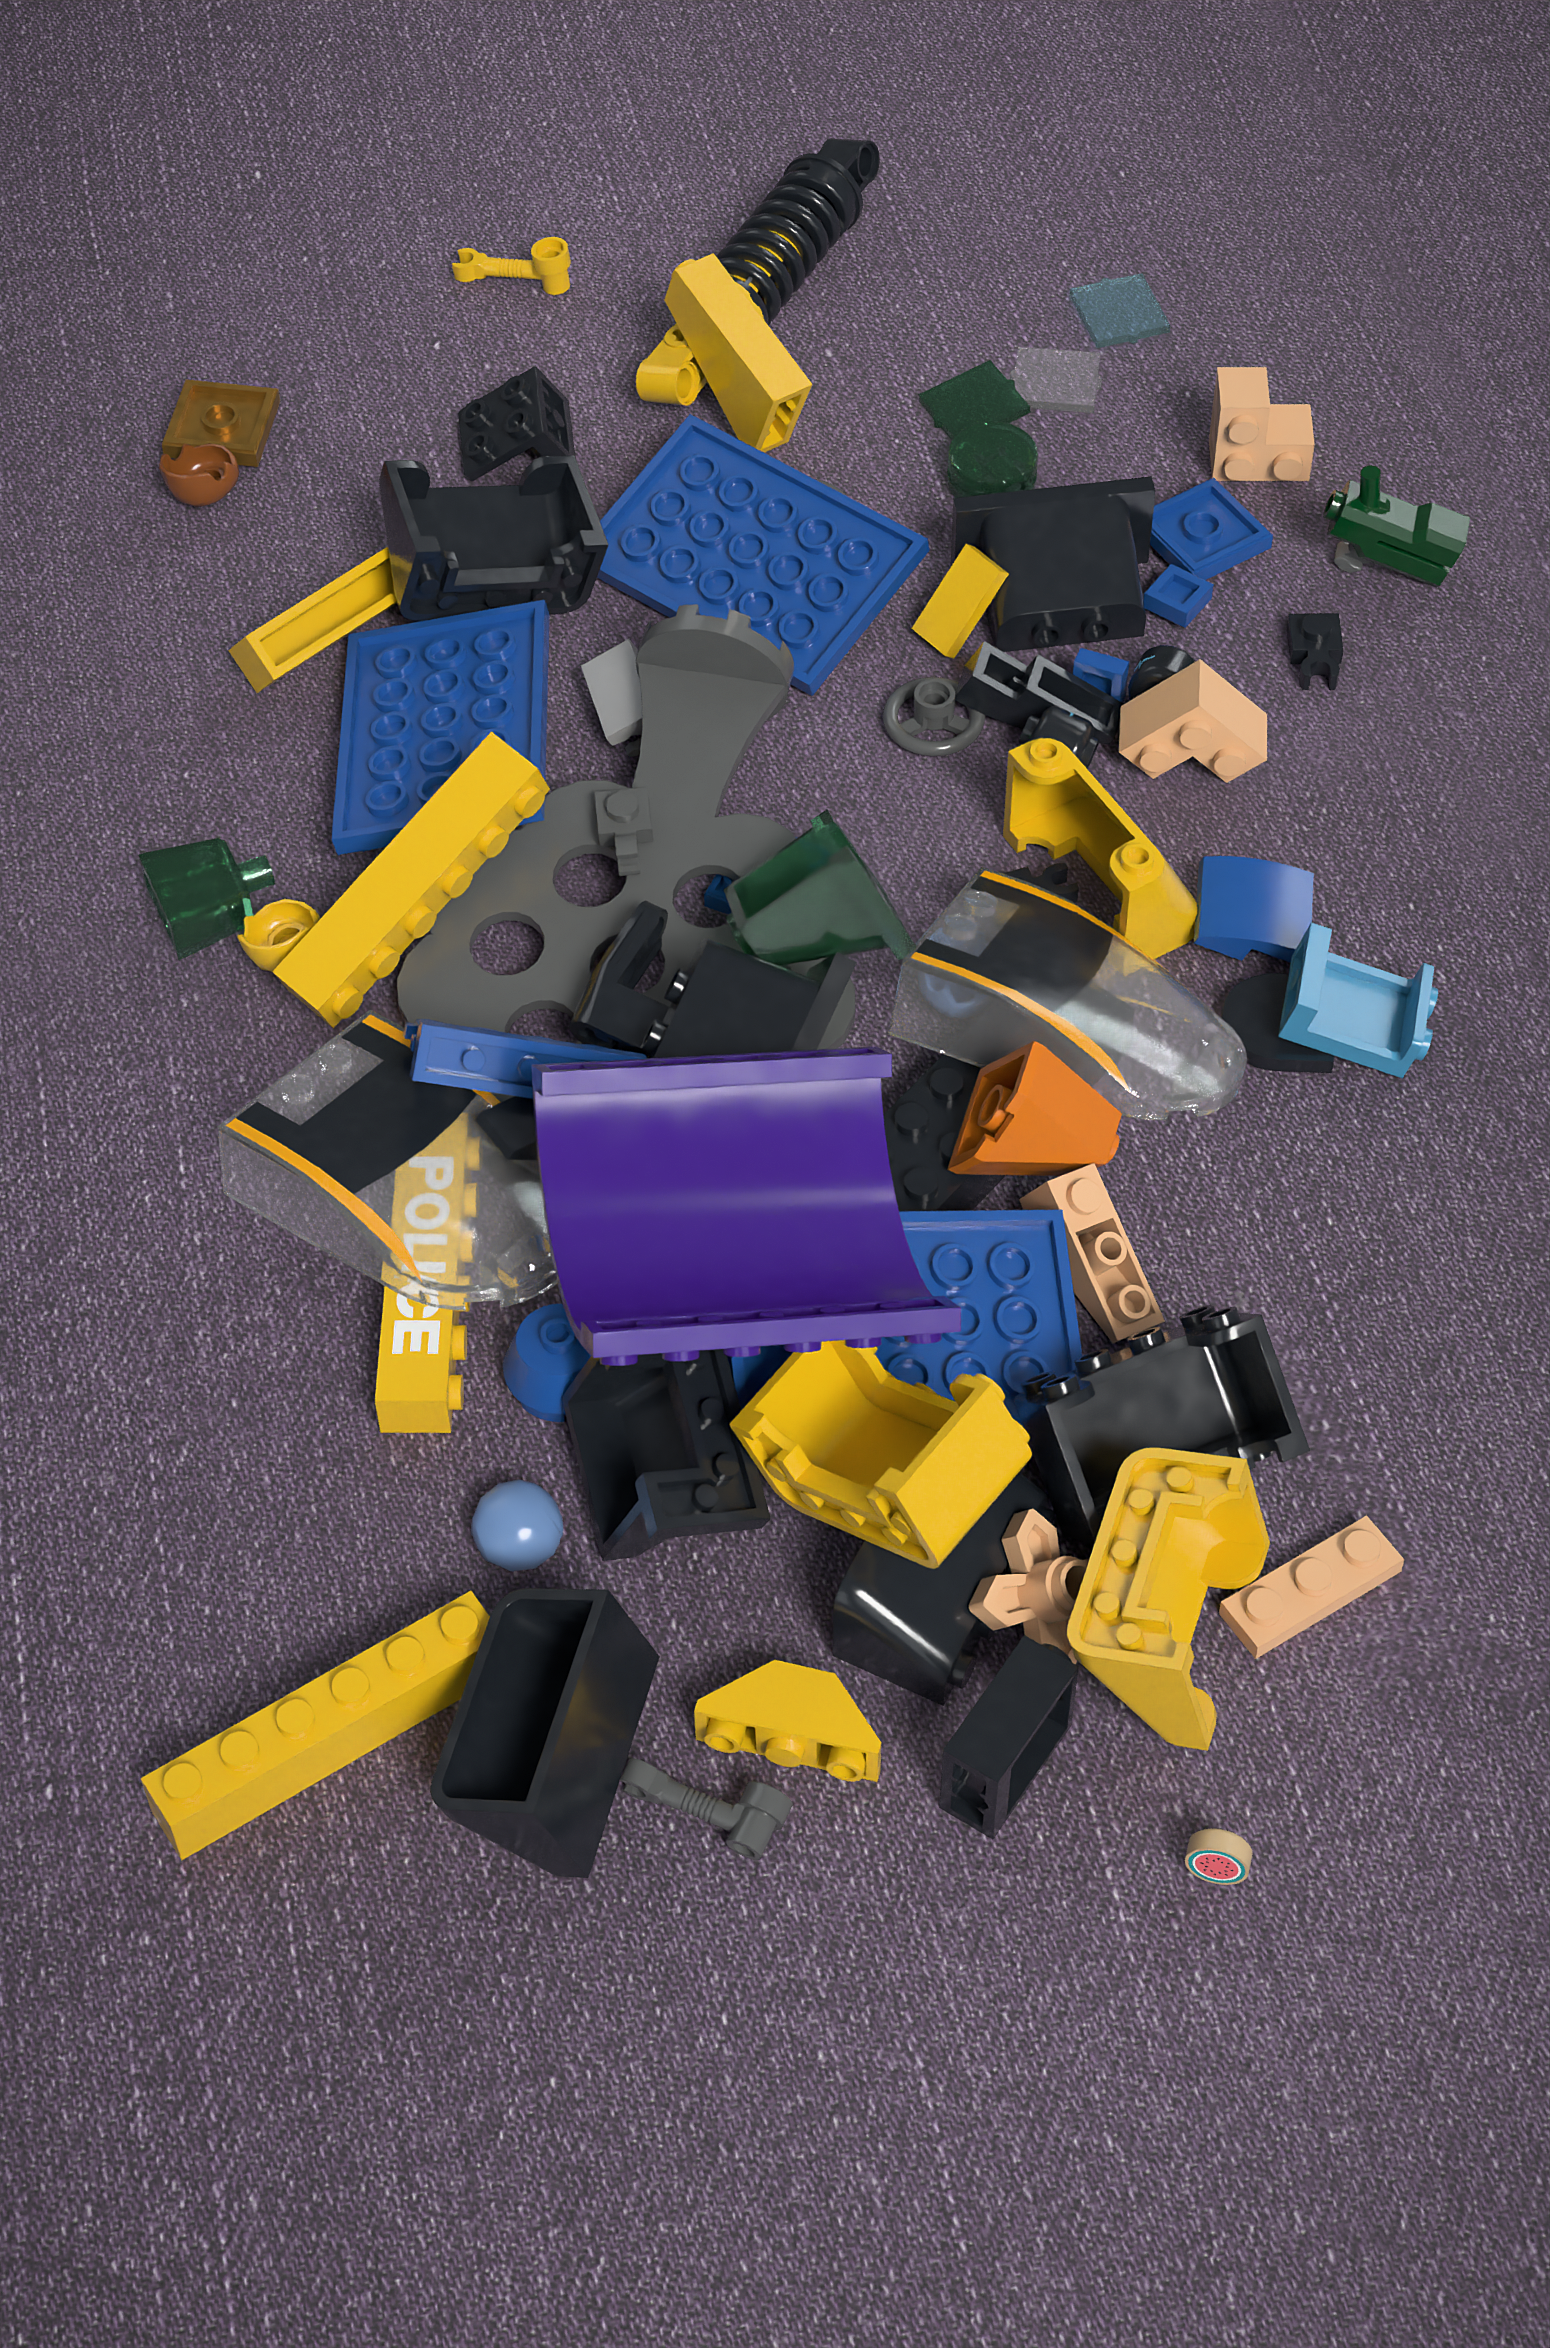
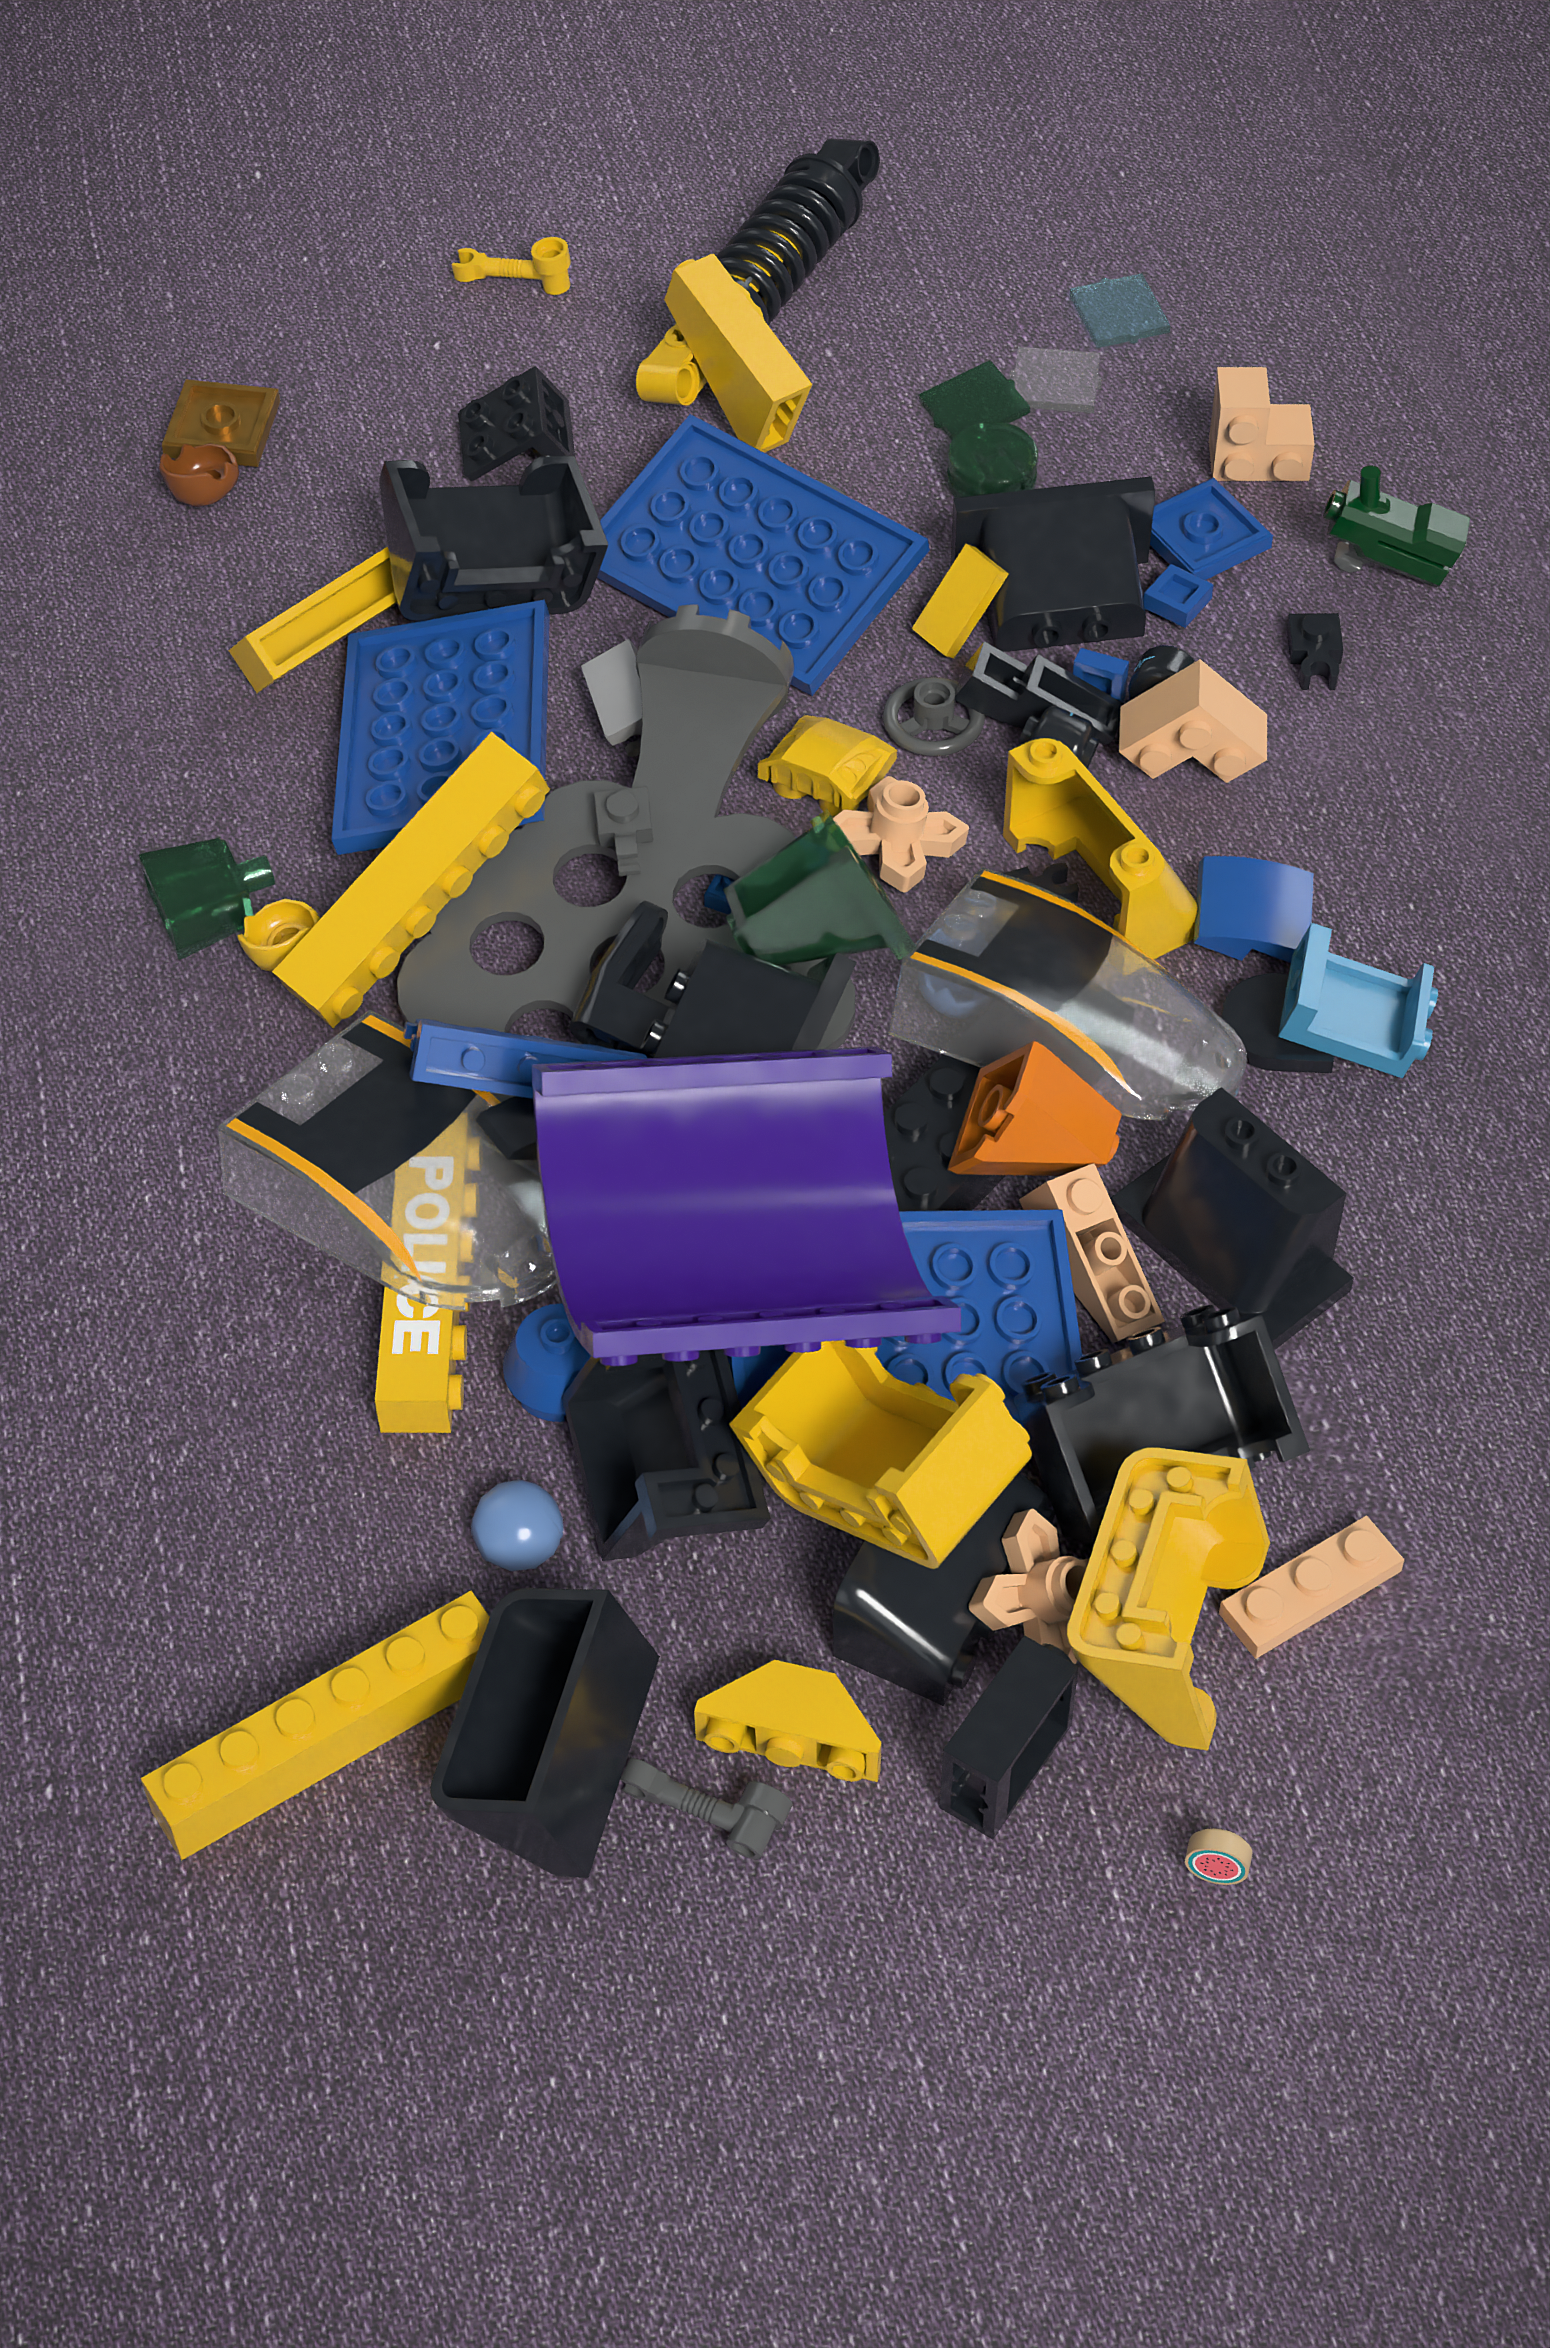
none -> yellow slope [758,715,897,816]
none -> light nougat plant [824,776,969,892]
none -> black windscreen [1110,1087,1354,1350]

